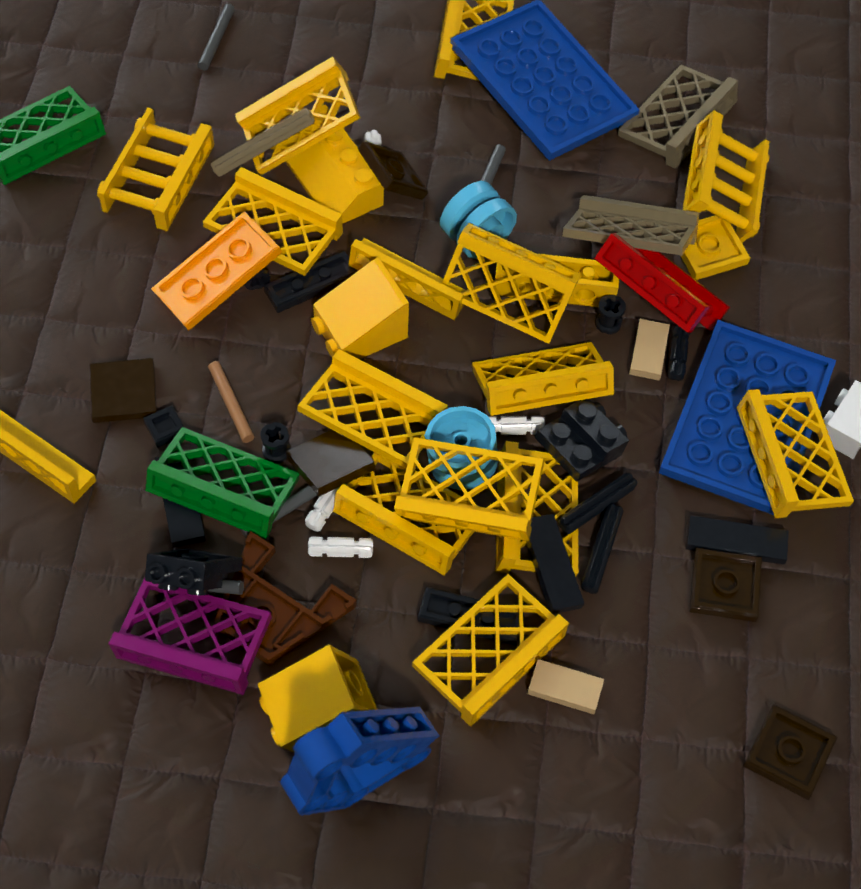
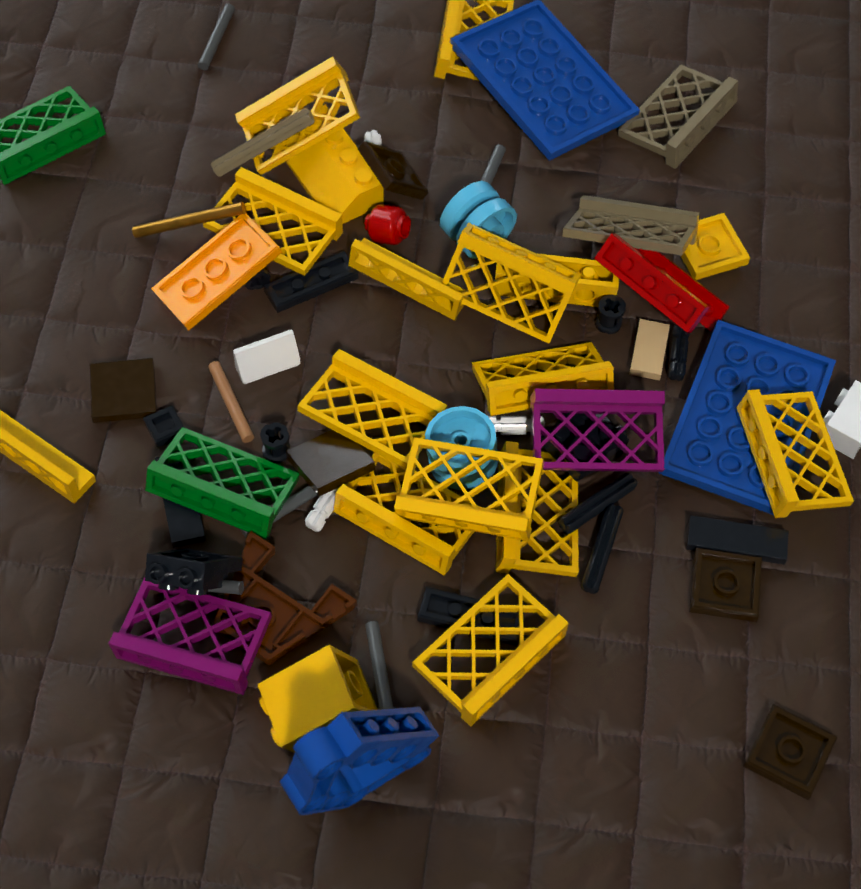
yellow fence [97,107,214,231] -> none
white axle [308,537,373,558] -> none
yellow slope [311,257,409,359] -> none
black tile [526,514,585,614] -> none
tan tile [528,659,604,714] -> none
yellow fence [683,110,770,243] -> none
none -> pearl gold bar [132,202,246,238]
none -> white slope [233,330,301,384]
none -> red head [364,204,411,245]
none -> dark grey bar [365,621,394,709]
none -> magenta fence [530,388,665,472]

